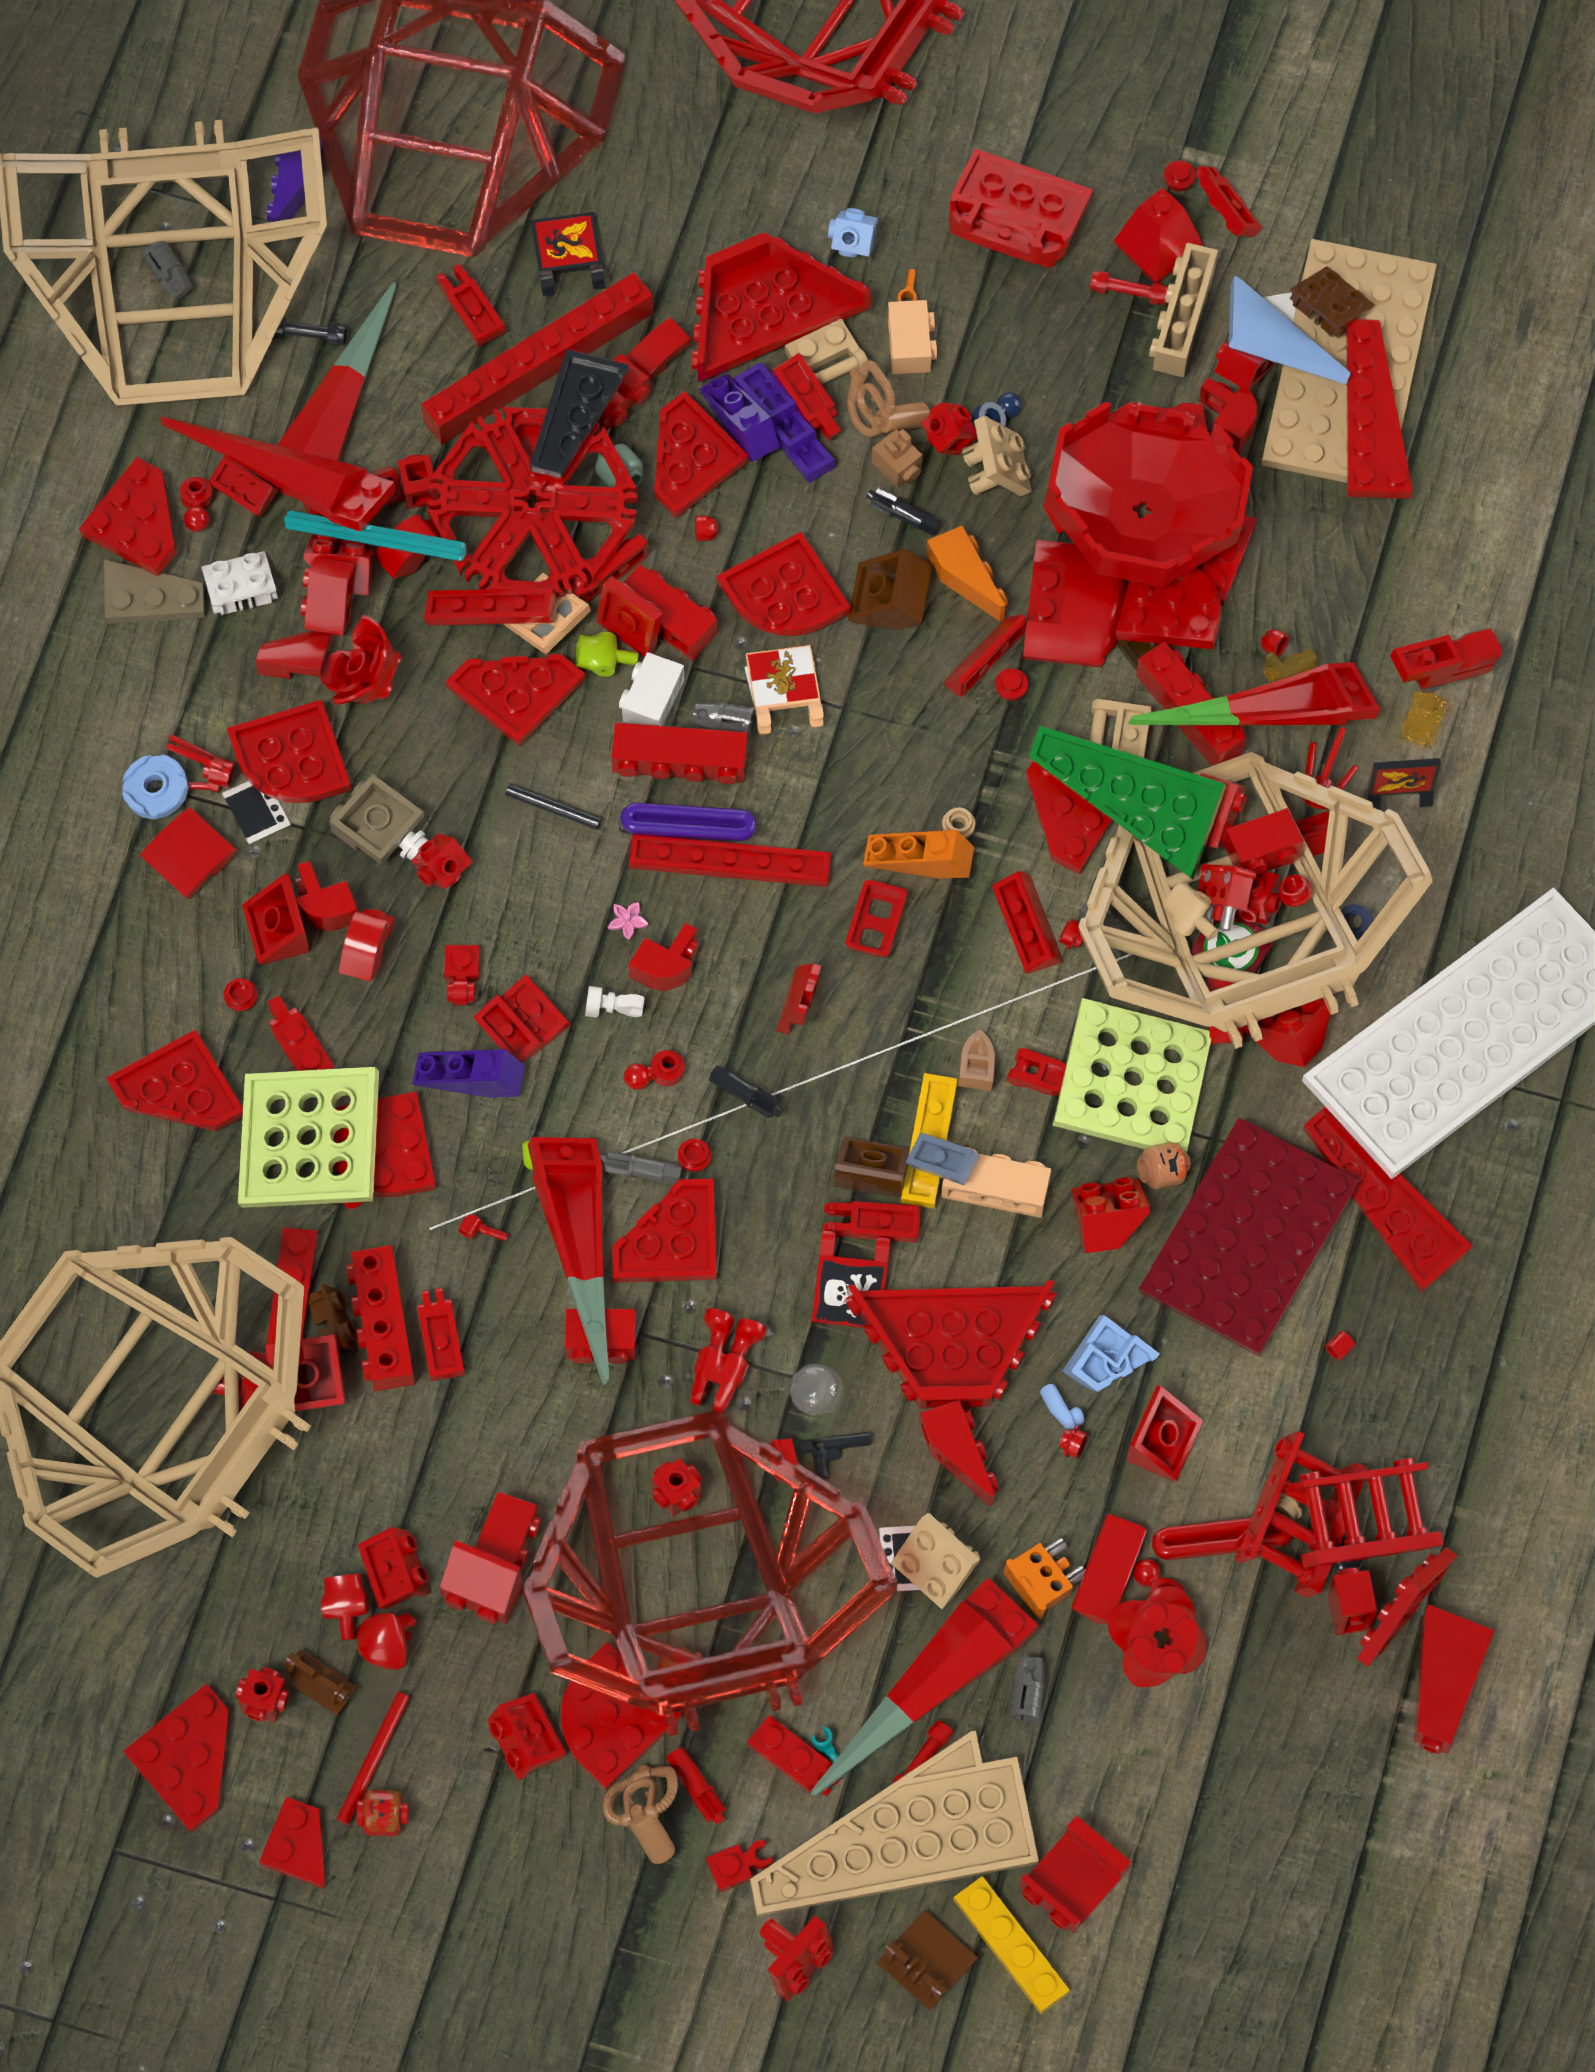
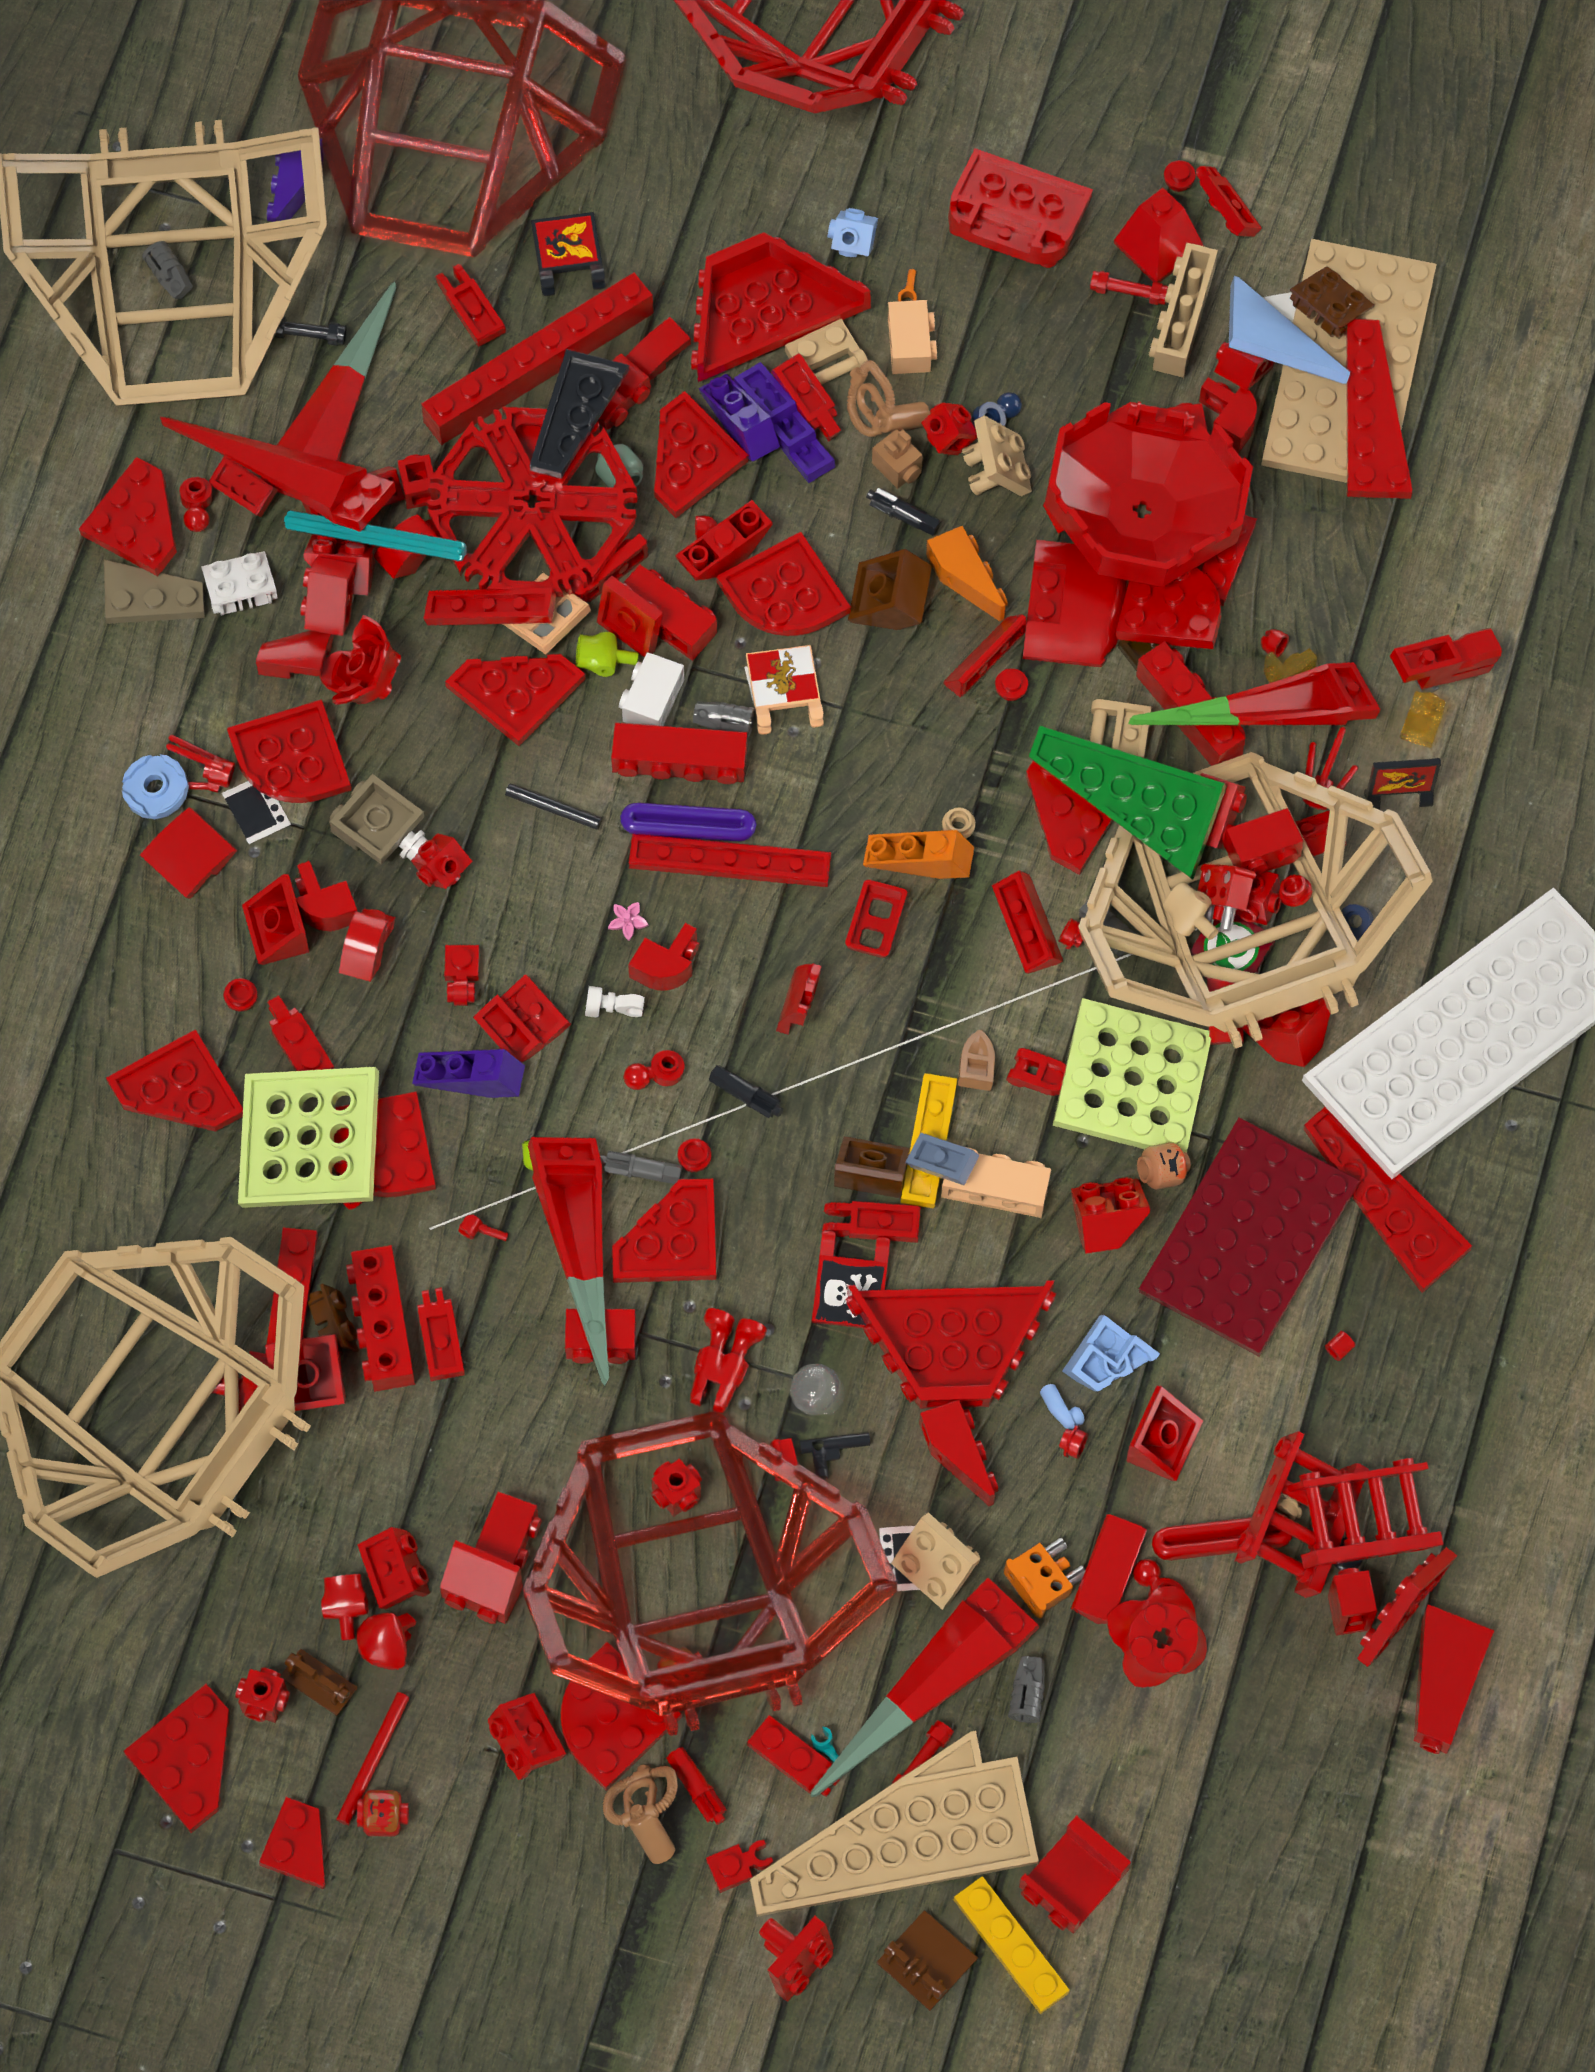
none -> red slope [675,500,773,581]

